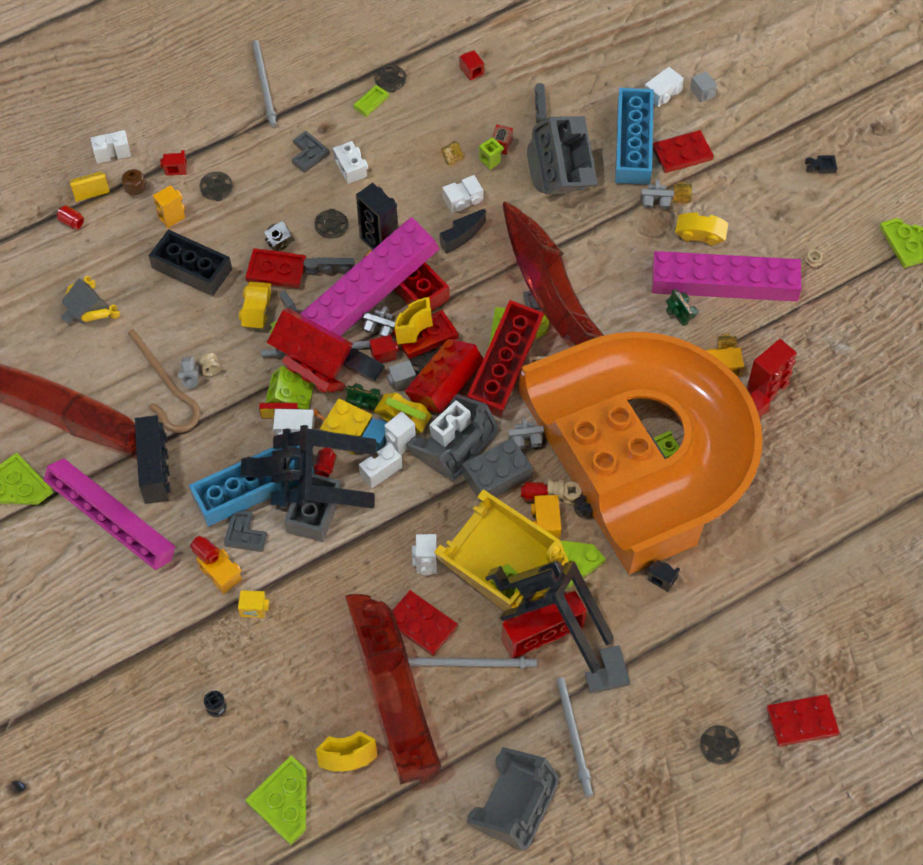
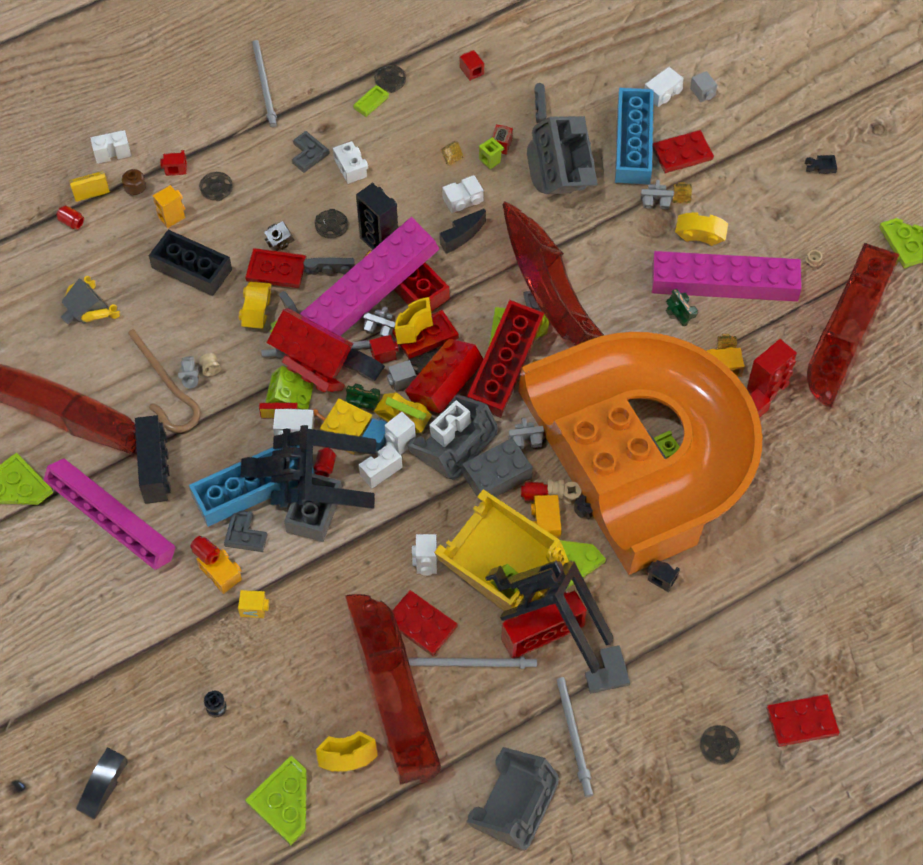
none -> black slope [76,747,128,820]
none -> clear red slope [807,243,899,409]

